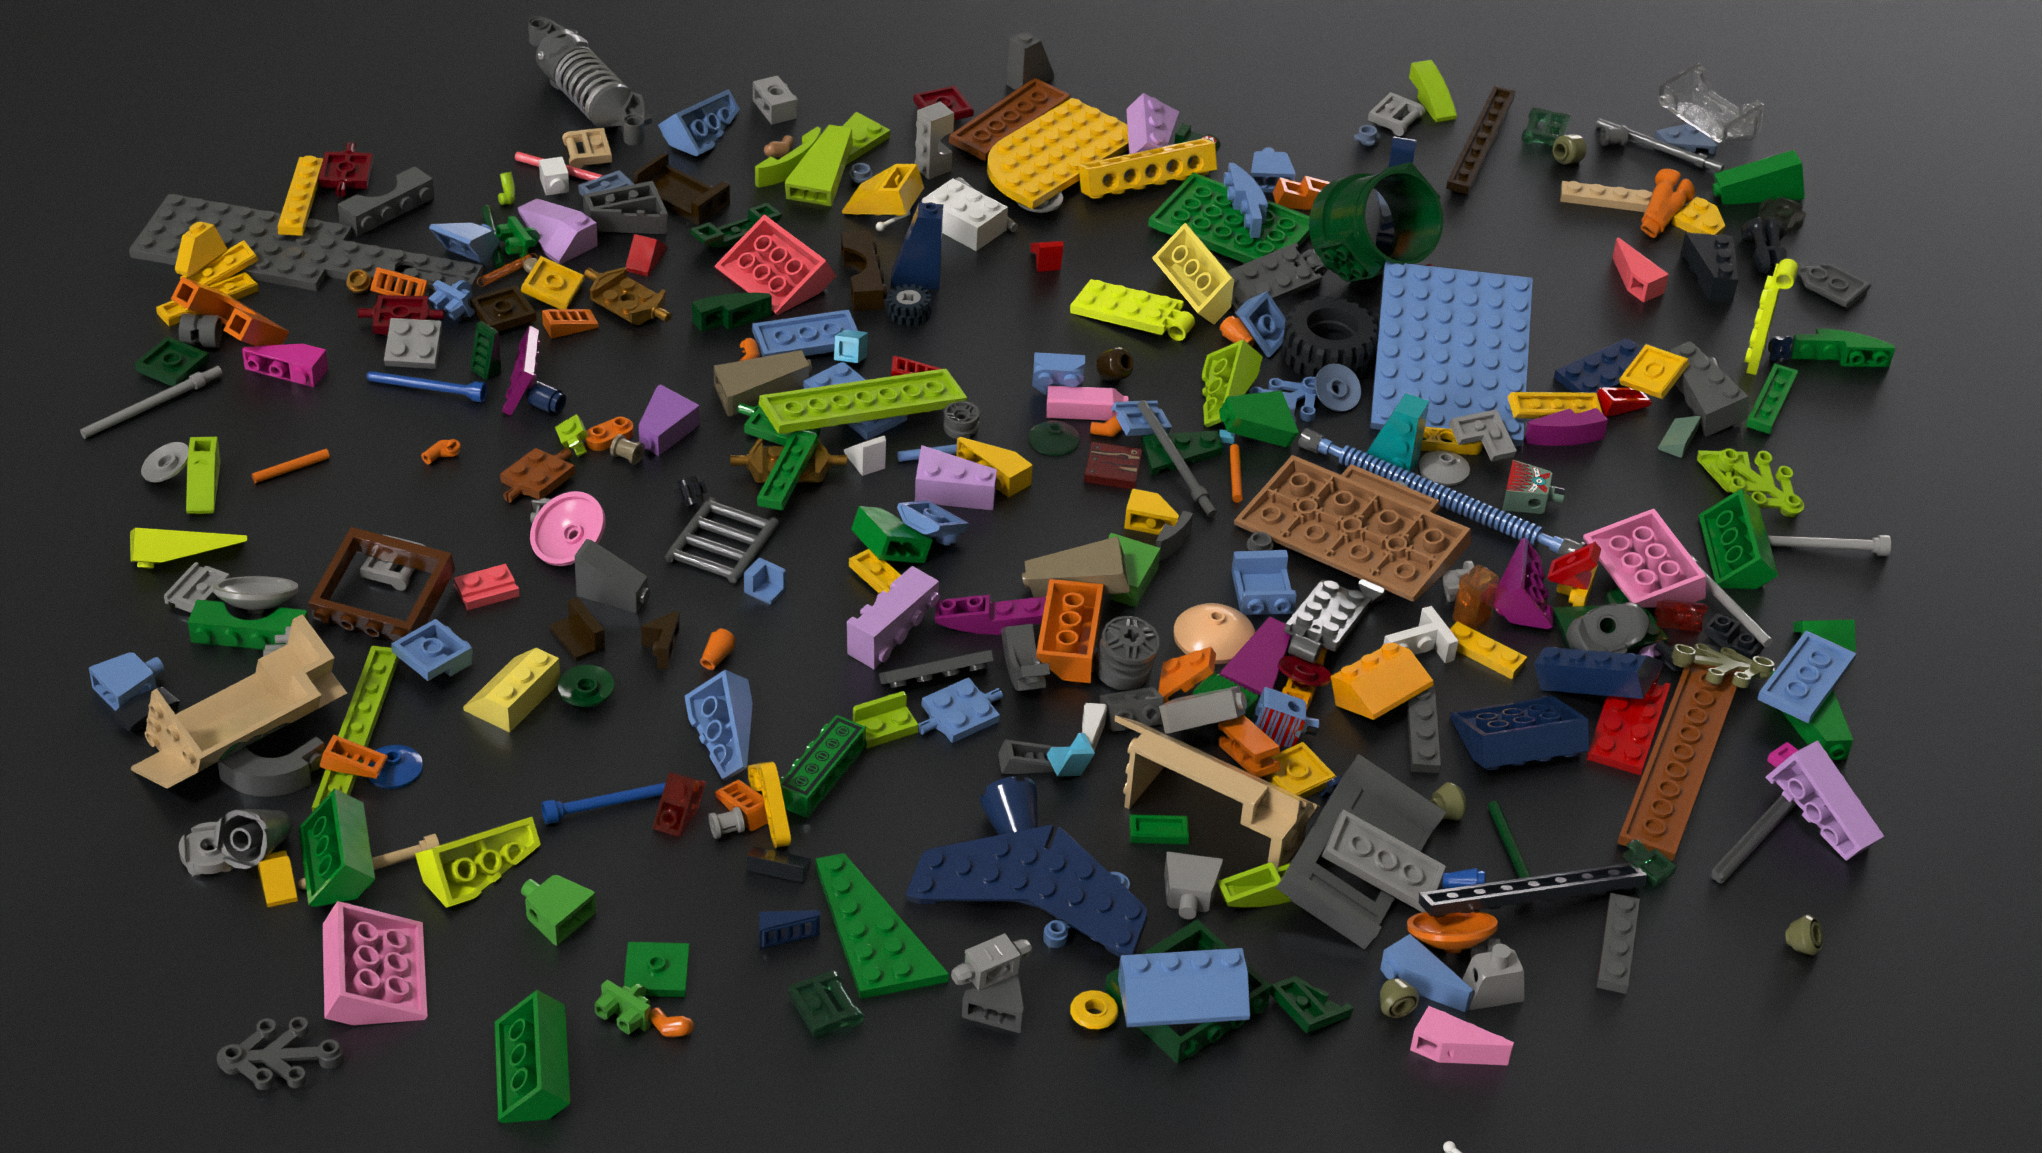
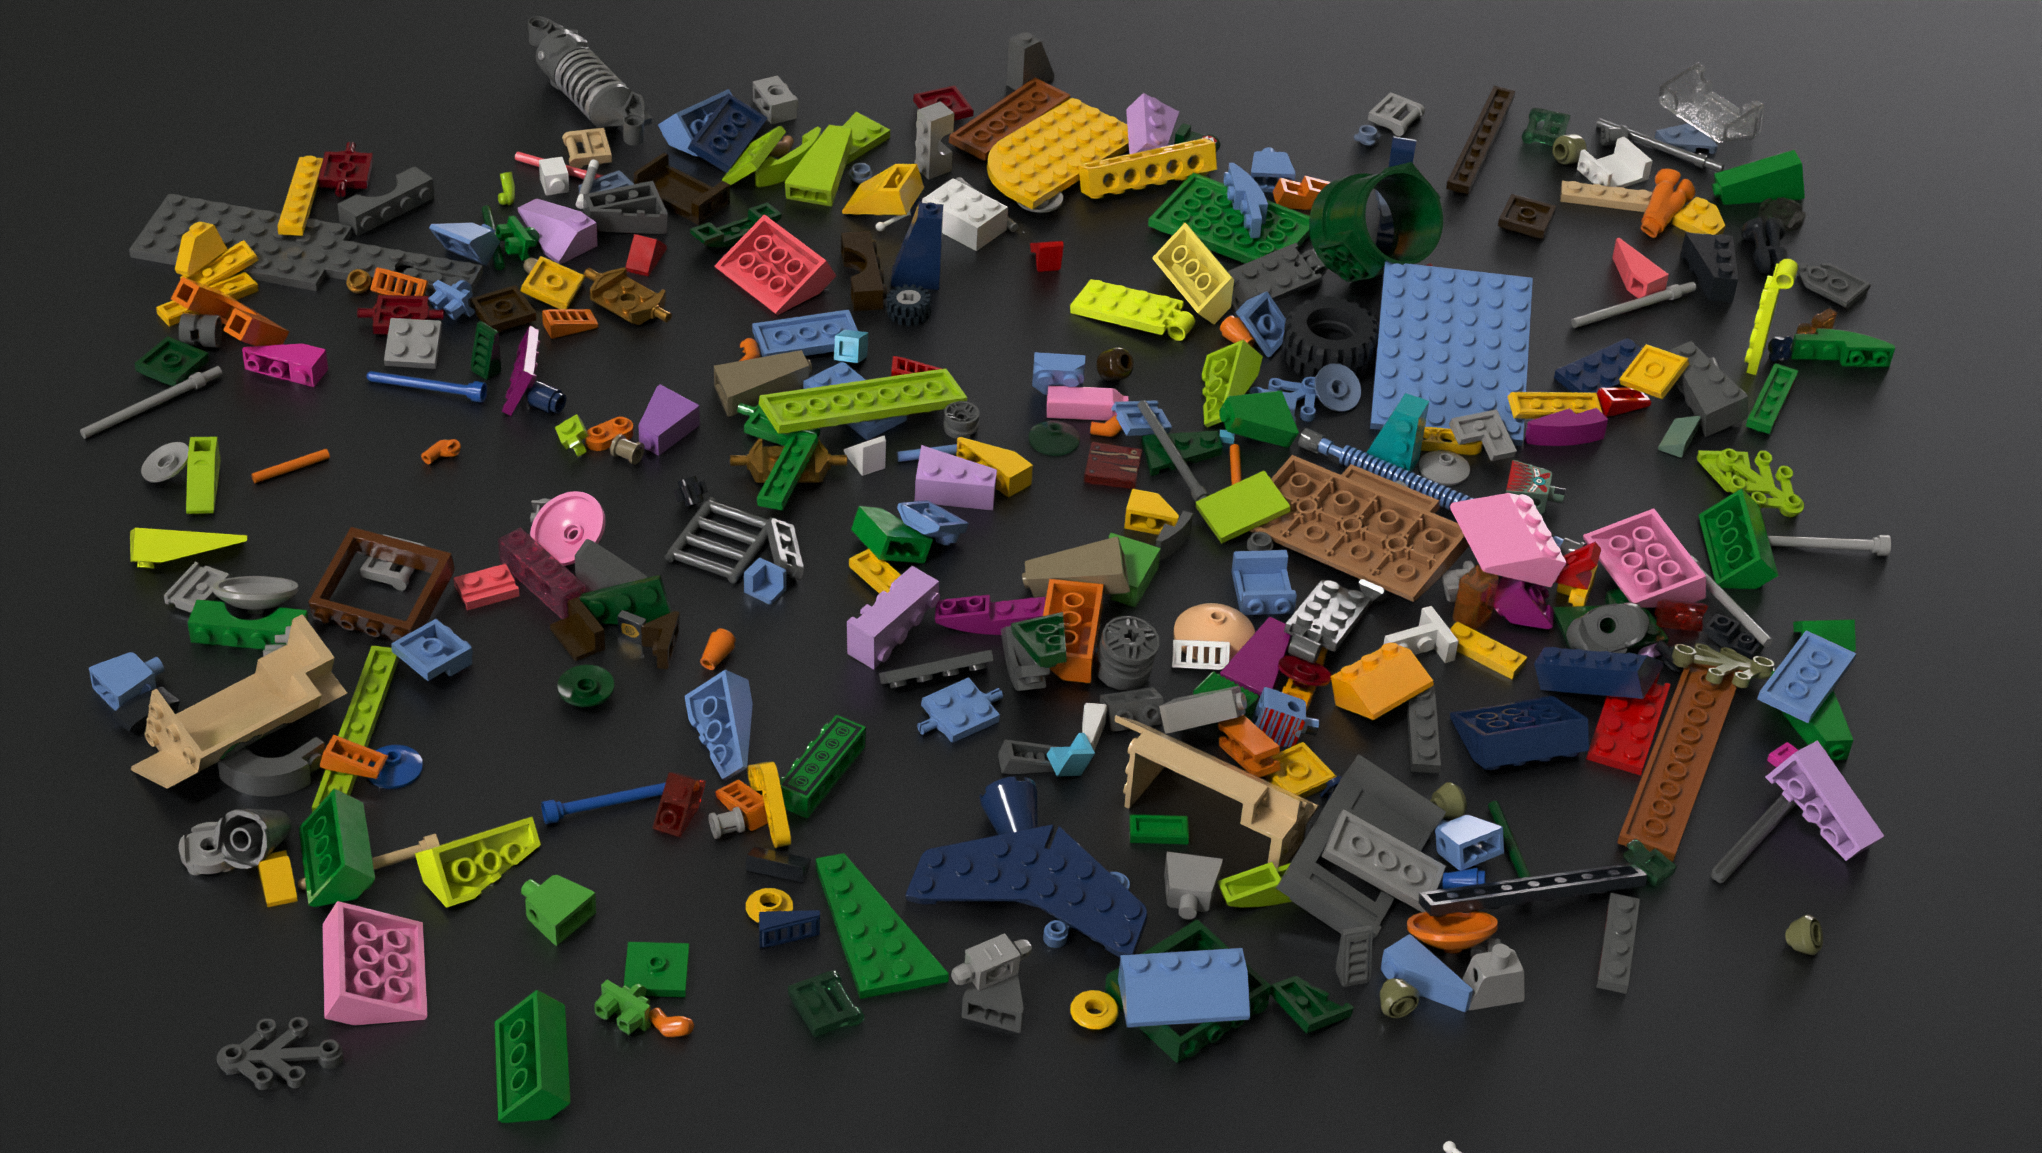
light yellow slope [463,648,560,733] -> none
orange piece [477,253,537,287] -> none
dark orange plate [500,448,576,503] -> none
dark green slope [692,293,772,332] -> none
lime bracket [853,691,918,749] -> none
orange wing [1158,647,1216,704] -> none
lime slope [1409,60,1457,122] -> none
bright pink slope [1410,1006,1514,1065] -> none
none -> clear pink brick [498,527,585,619]
none -> light grey bar [576,160,599,209]
none -> dark green wing [580,575,672,625]
none -> tile [617,610,647,645]
none -> dark blue plate [687,93,767,173]
none -> lime tile [722,126,786,185]
none -> yellow piece [746,888,793,923]
none -> dark grey plate [765,517,804,581]
none -> dark green wing [1011,612,1067,668]
none -> white slope [1172,640,1230,670]
none -> lime tile [1196,471,1291,544]
none -> dark grey slope [1335,925,1373,987]
none -> medium blue torso [1434,815,1504,871]
none -> bright pink slope [1450,493,1566,587]
none -> dark brown plate [1498,194,1556,239]
none -> light grey bar [1571,282,1696,328]
none -> white panel [1577,137,1653,187]
none -> clear orange plate [1796,308,1837,334]

